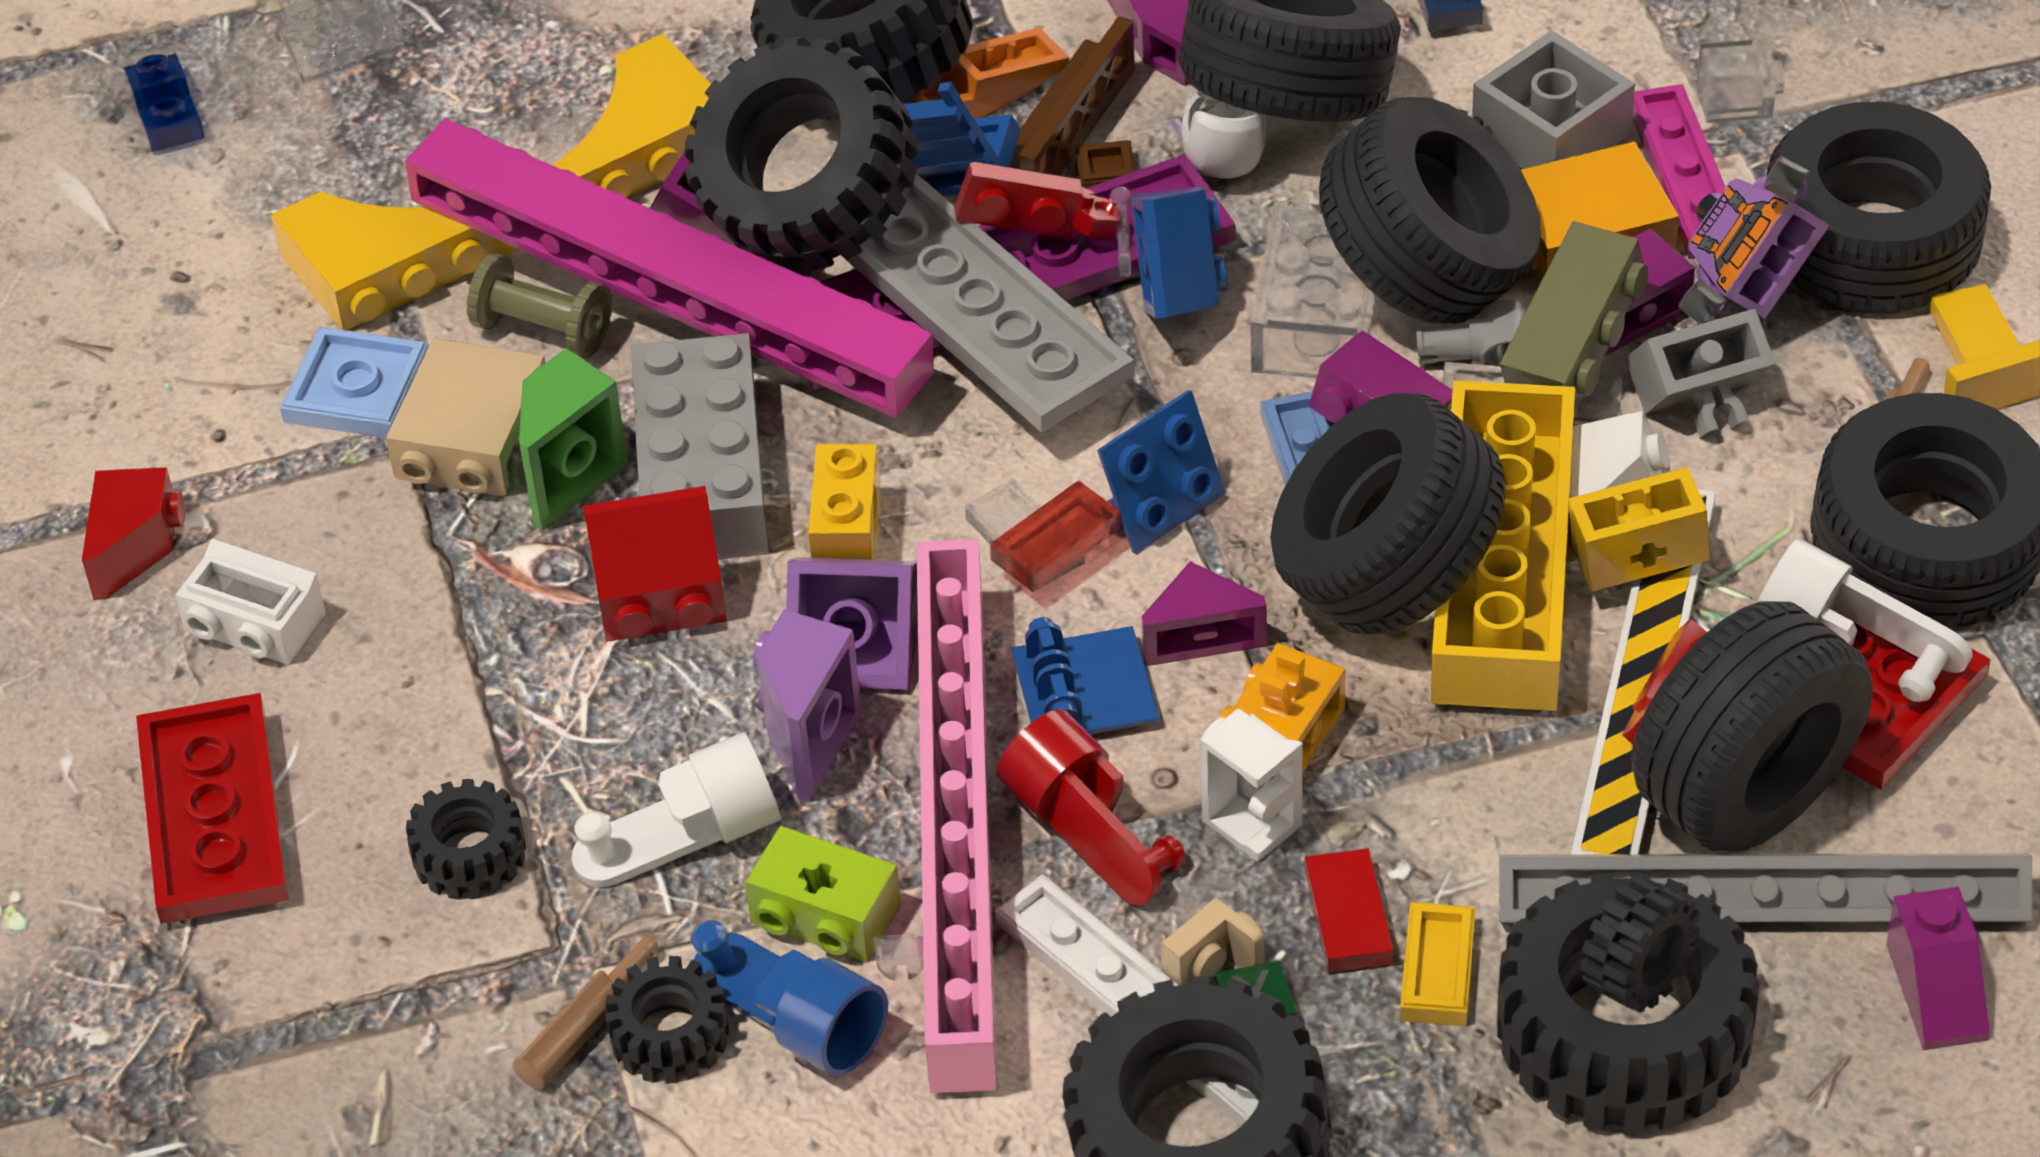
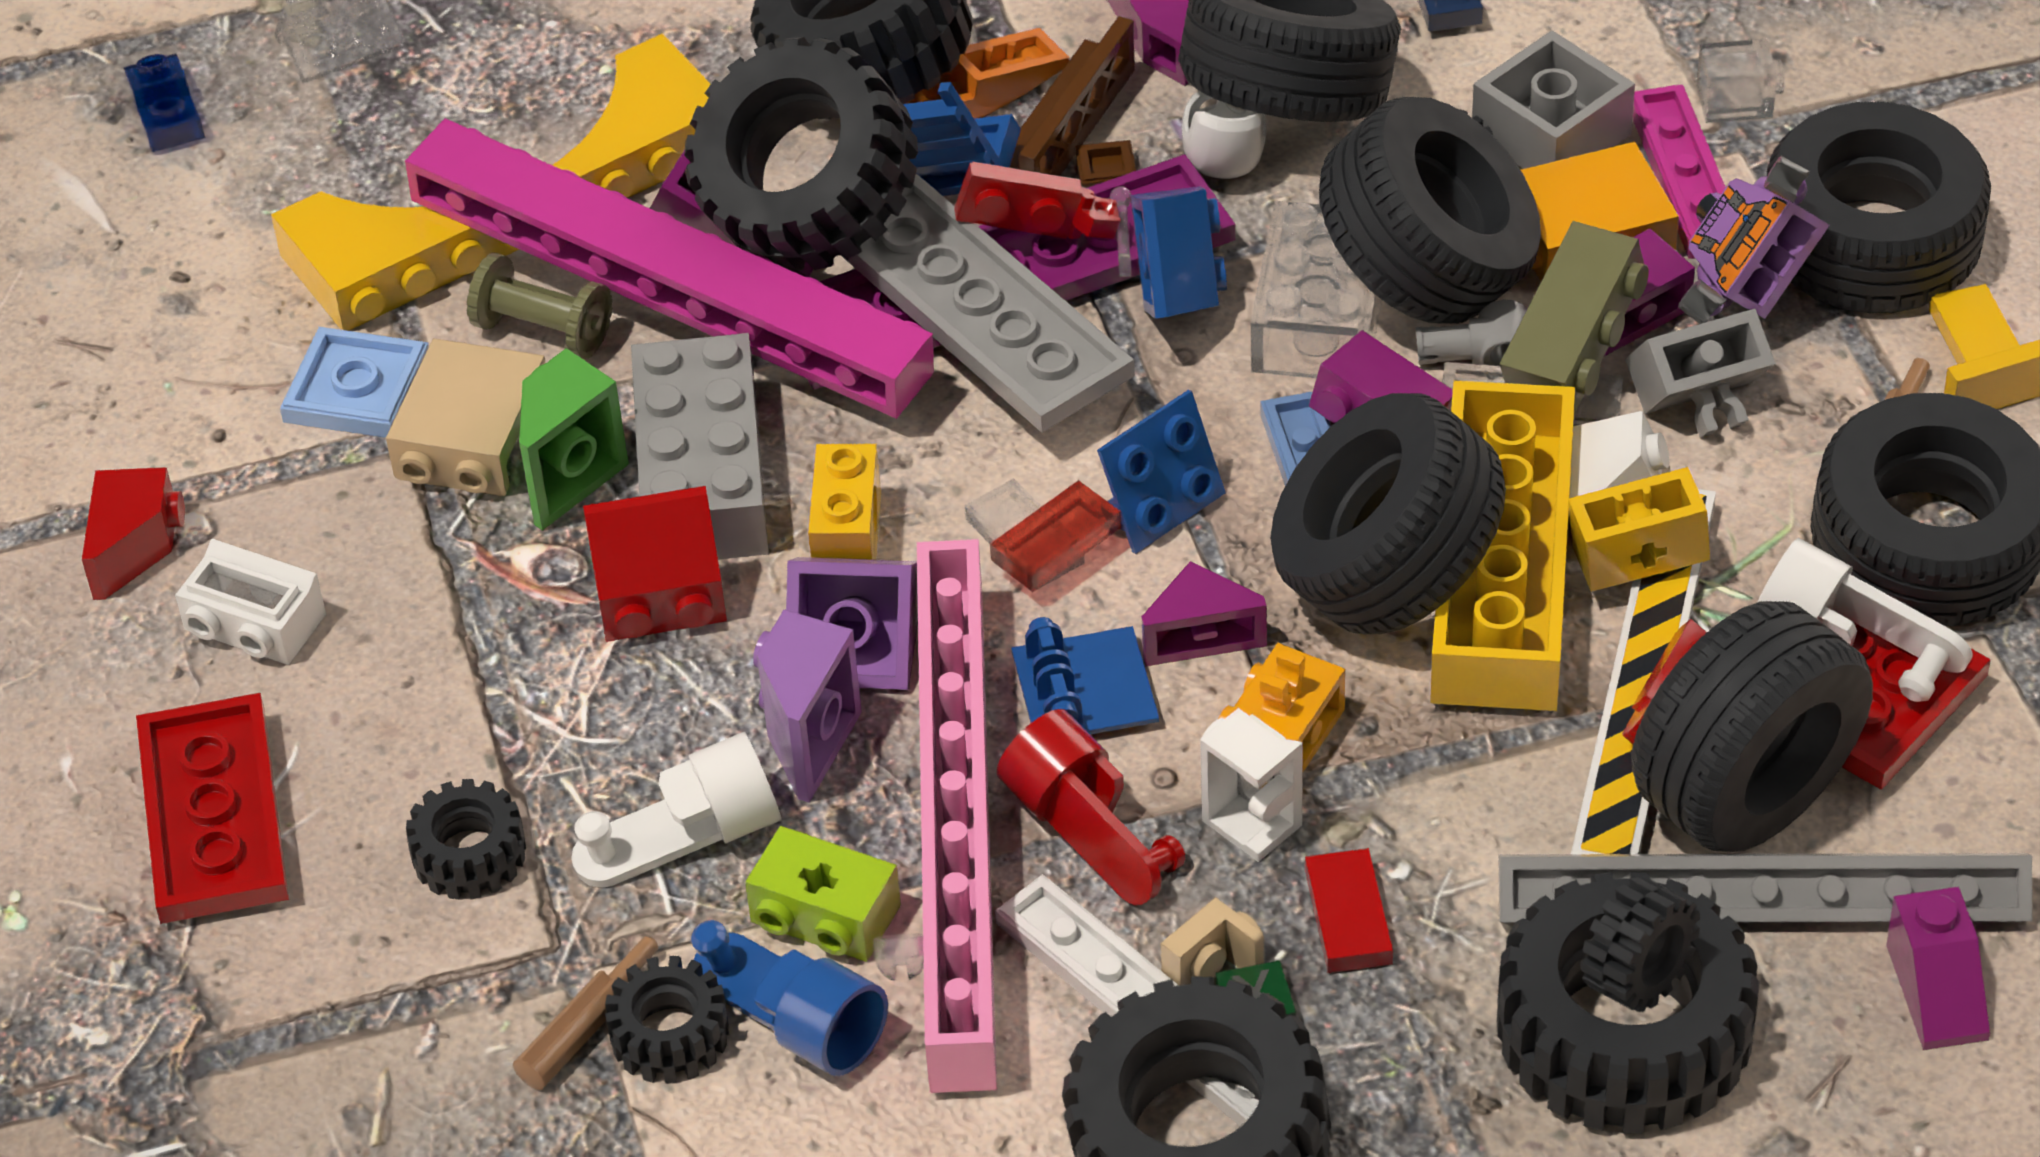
yellow tile [1400,902,1476,1026] -> none

